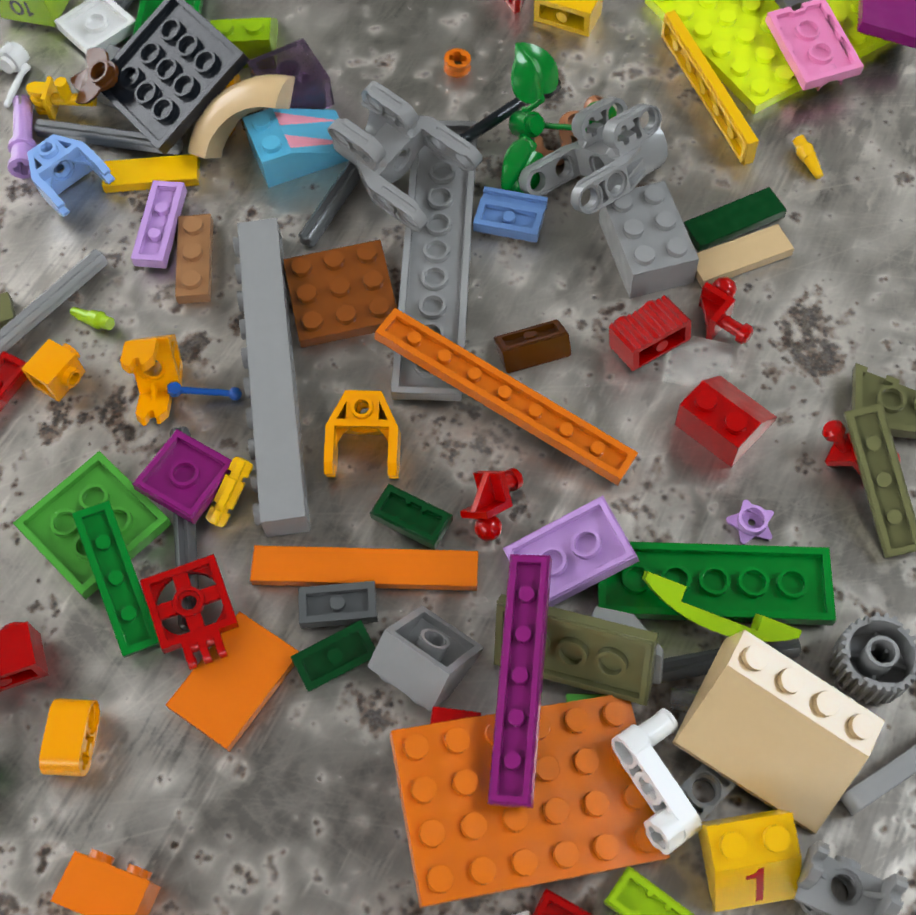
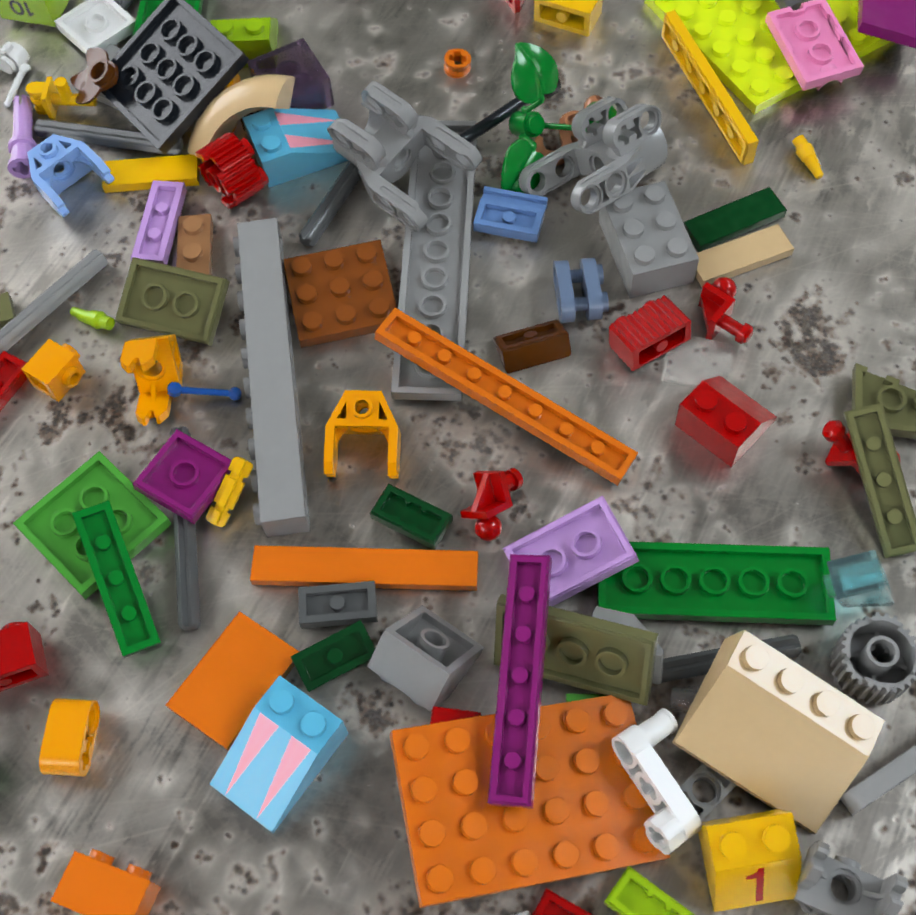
red piece [140,554,239,670] -> none
lime slope [642,571,802,642] -> none
lavender plate [726,500,774,545] -> none
none -> olive tile [115,257,230,346]
none -> red brick [195,132,269,209]
none -> medium azure slope [210,675,349,833]
none -> sand blue brick [553,258,609,323]
none -> clear light blue slope [823,550,895,608]

